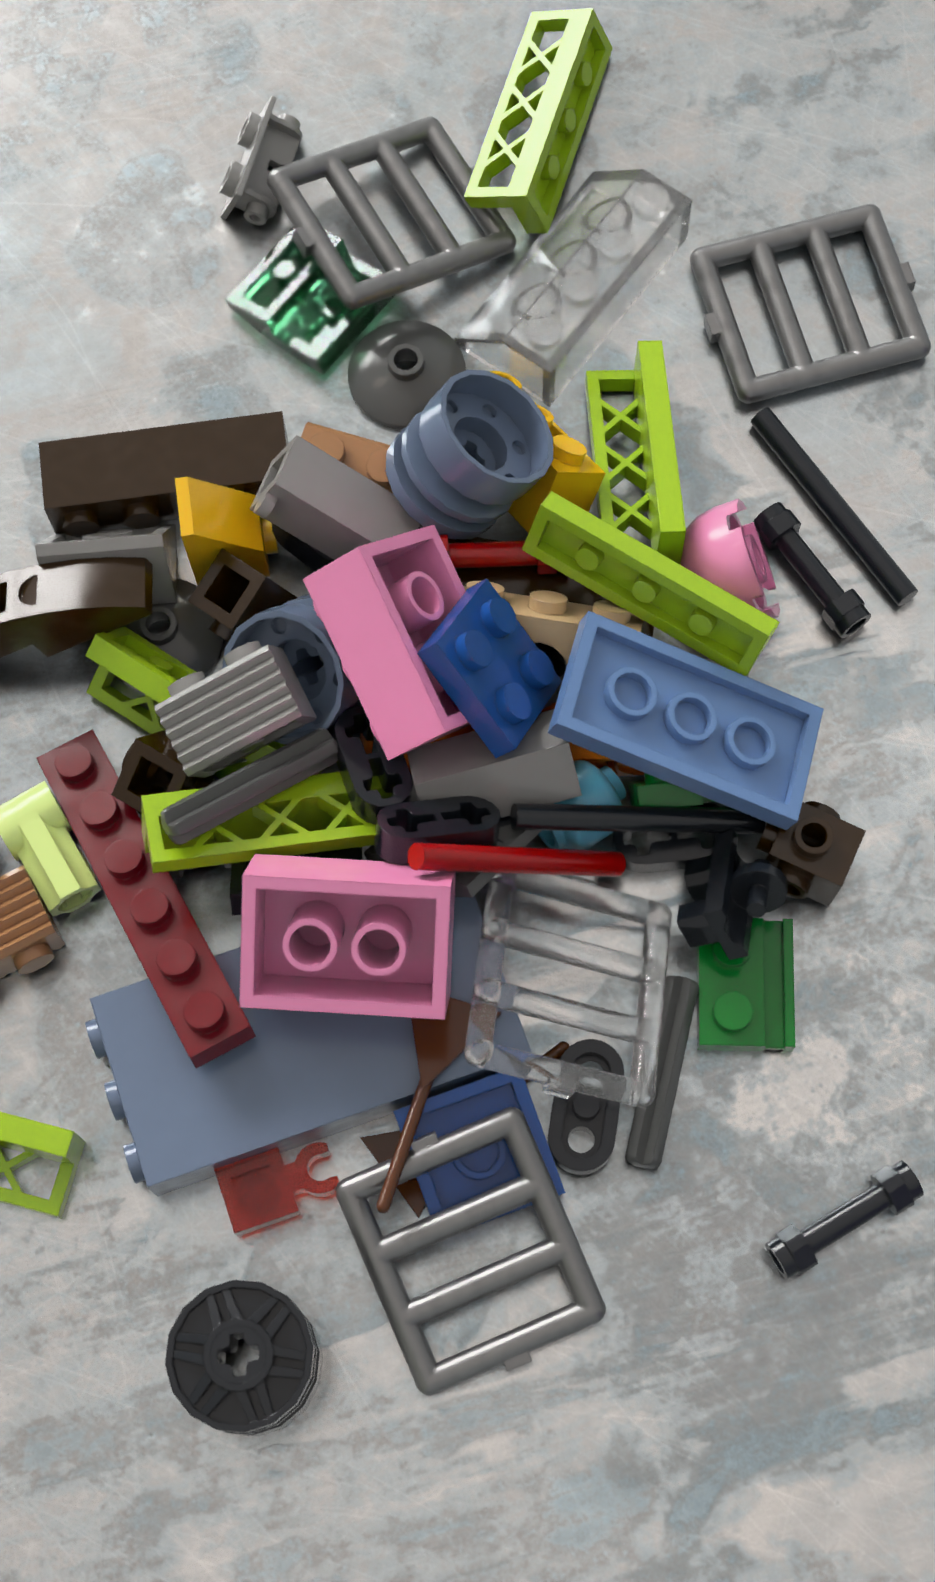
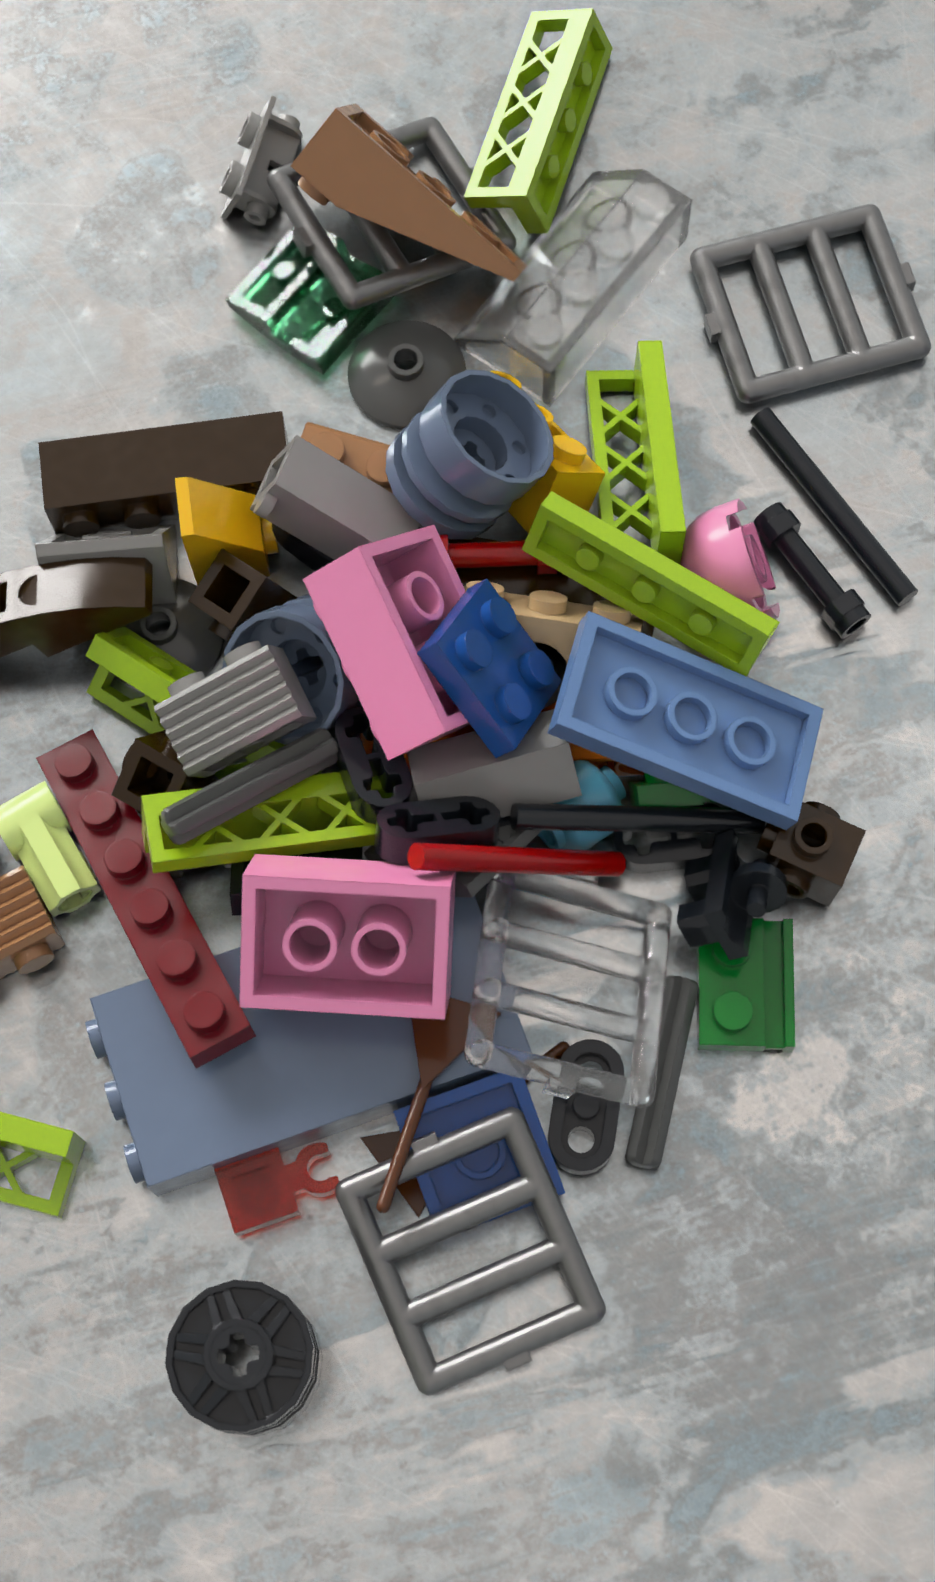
black bar [765,1160,924,1279] -> none
none -> medium nougat wedge [291,103,527,281]

